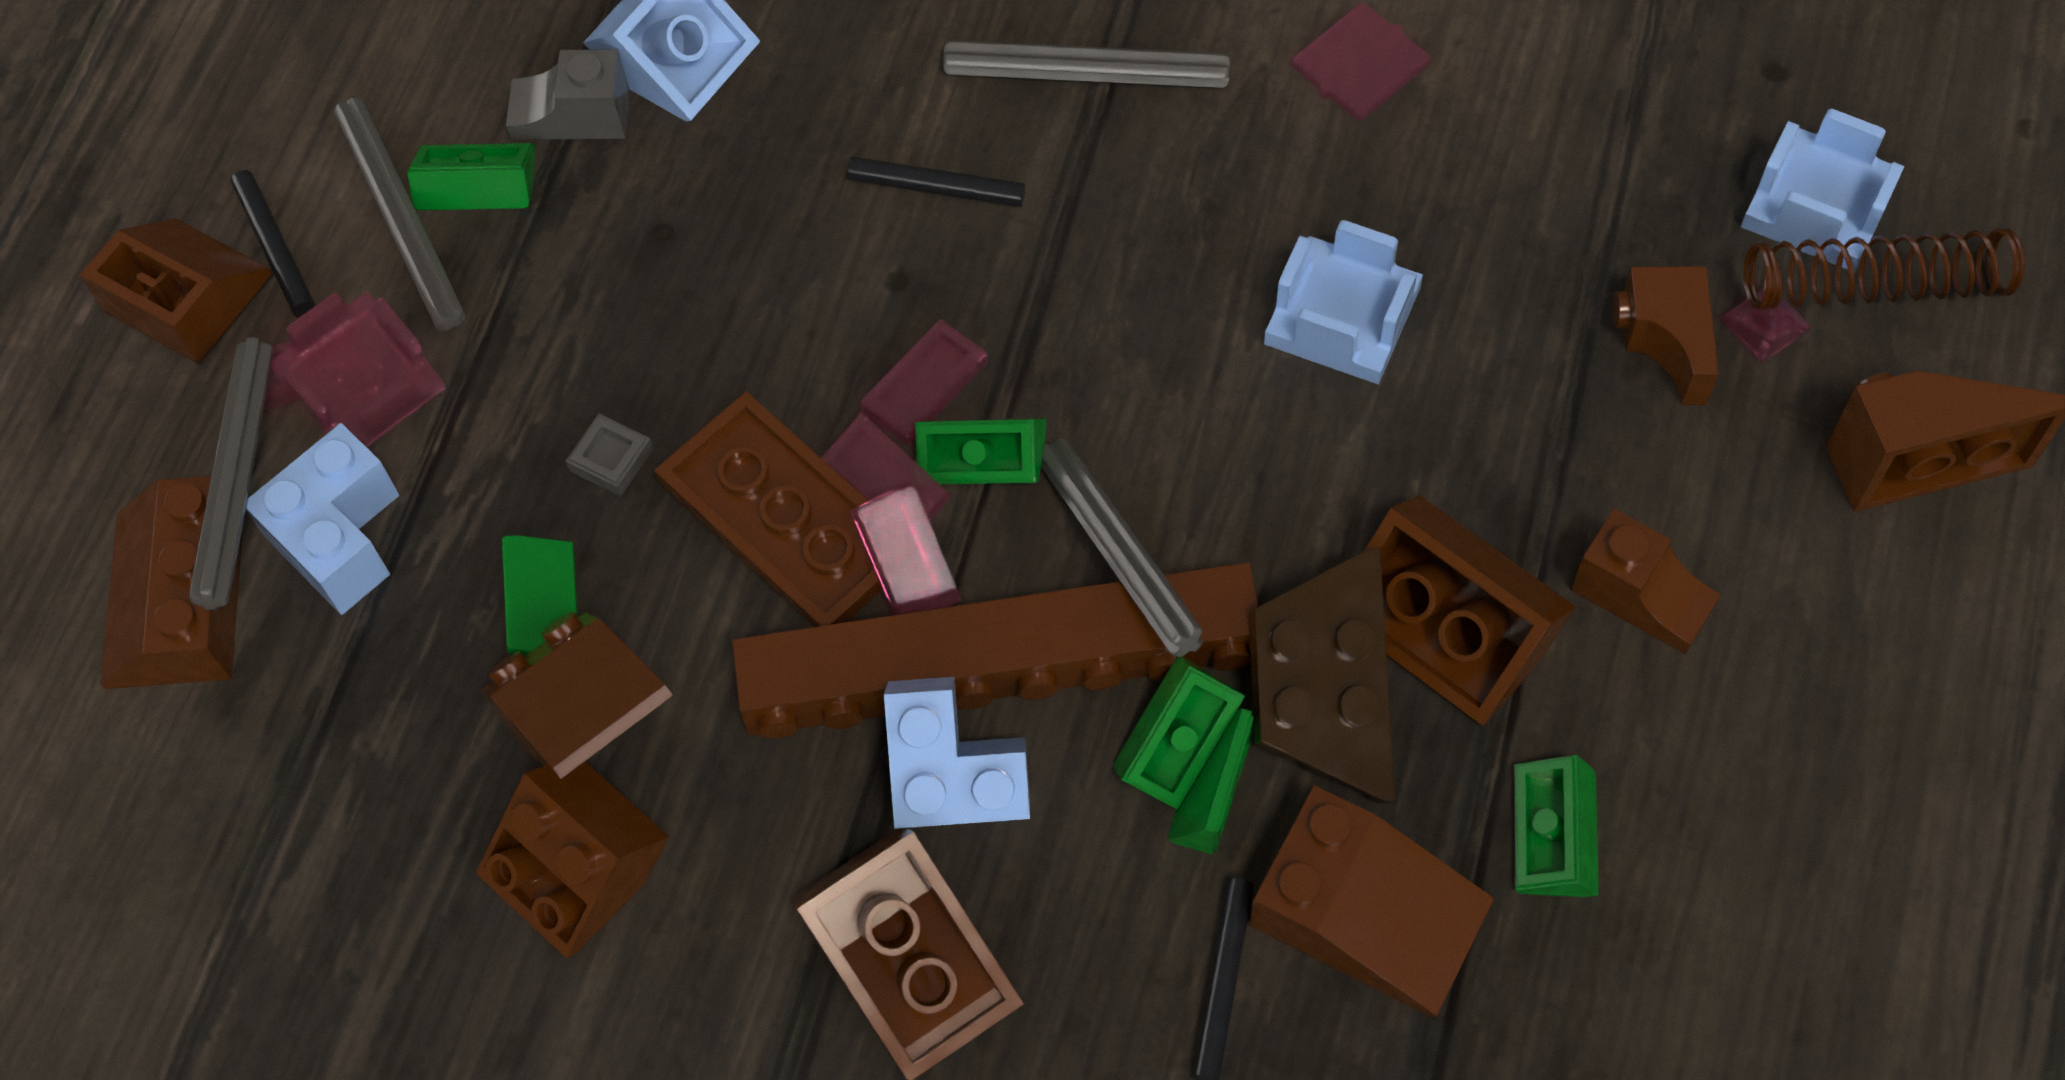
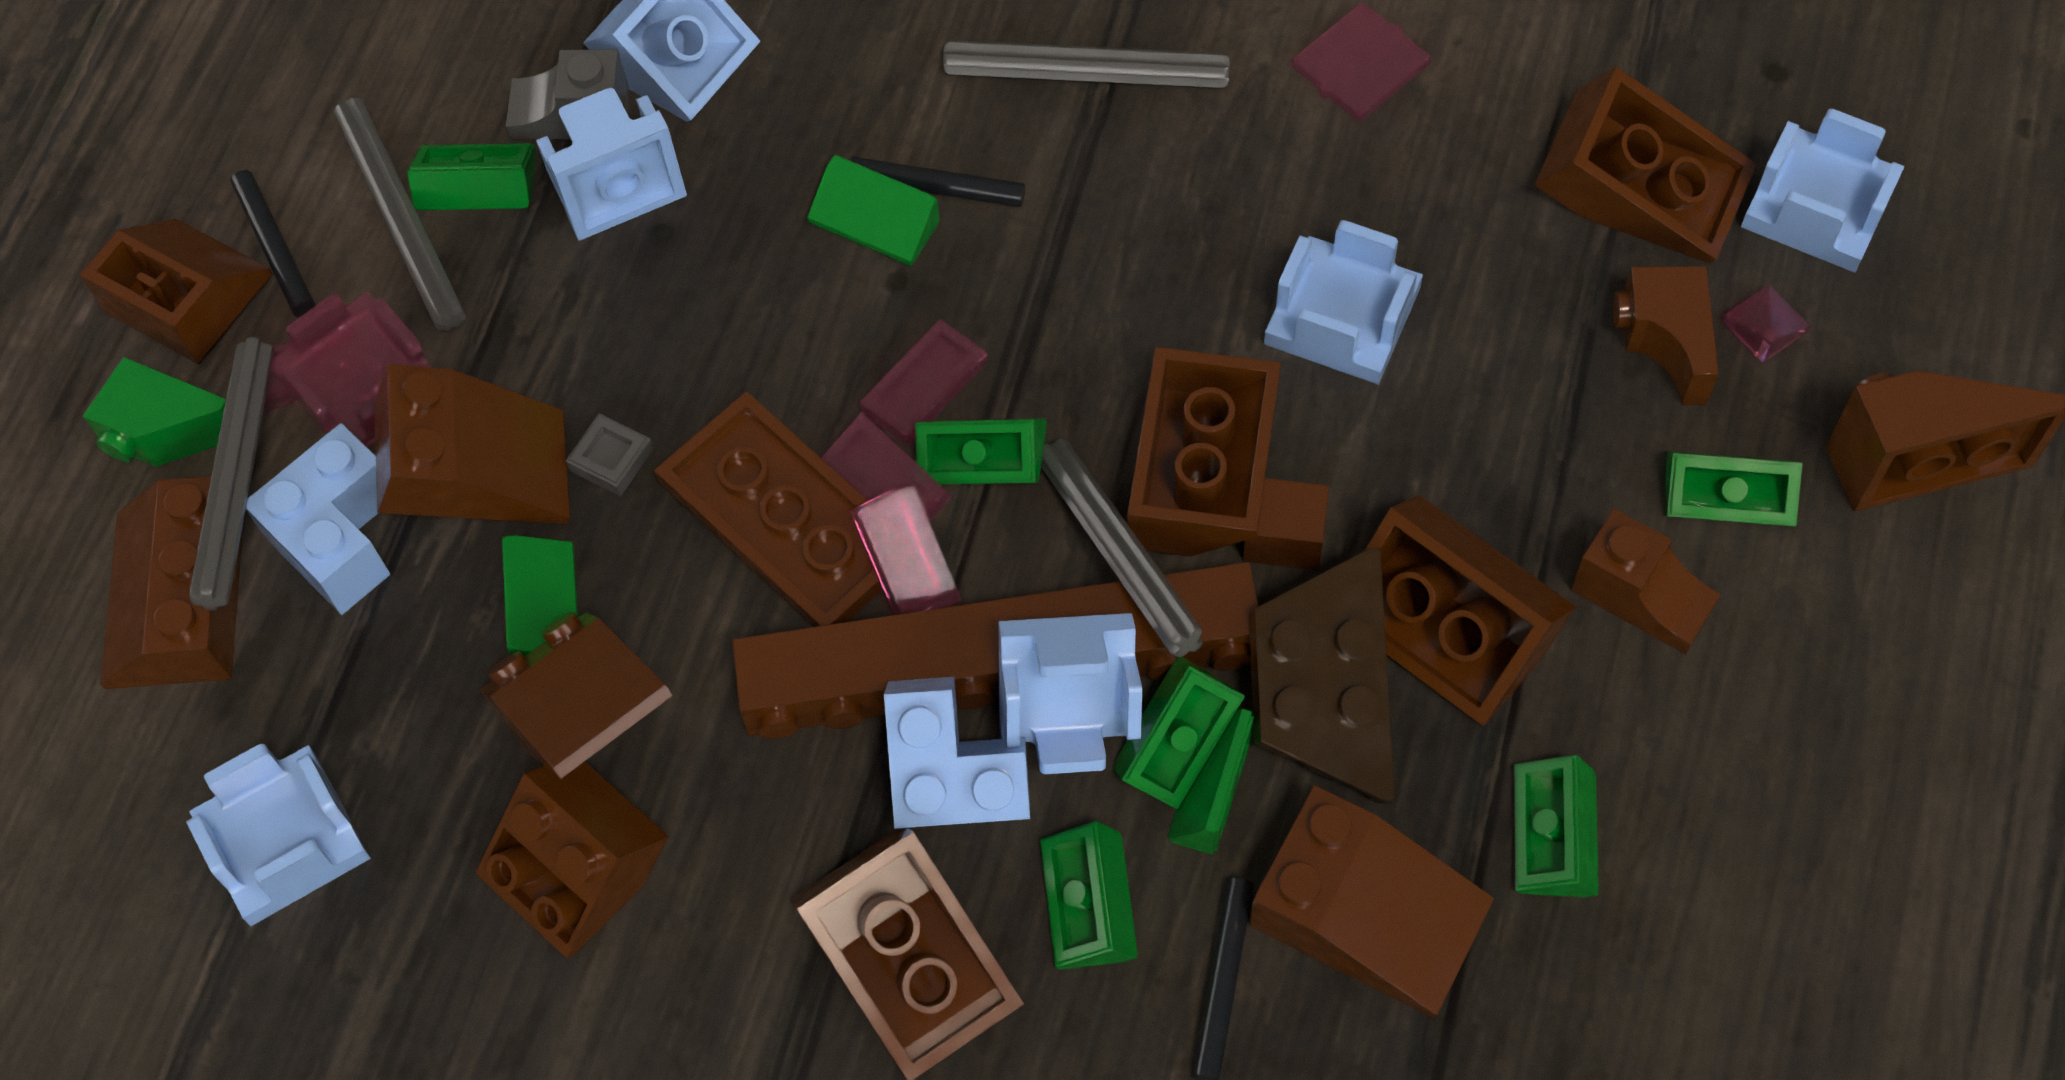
reddish brown piece [1743,228,2025,310] -> none
none -> green slope [83,357,226,467]
none -> light blue panel [186,744,371,926]
none -> reddish brown slope [374,364,570,524]
none -> light blue panel [536,88,687,241]
none -> green slope [807,155,940,267]
none -> light blue panel [999,613,1142,774]
none -> green slope [1040,821,1138,970]
none -> reddish brown slope [1127,347,1281,557]
none -> reddish brown brick [1243,478,1330,571]
none -> reddish brown slope [1534,66,1757,263]
none -> green slope [1666,451,1802,526]

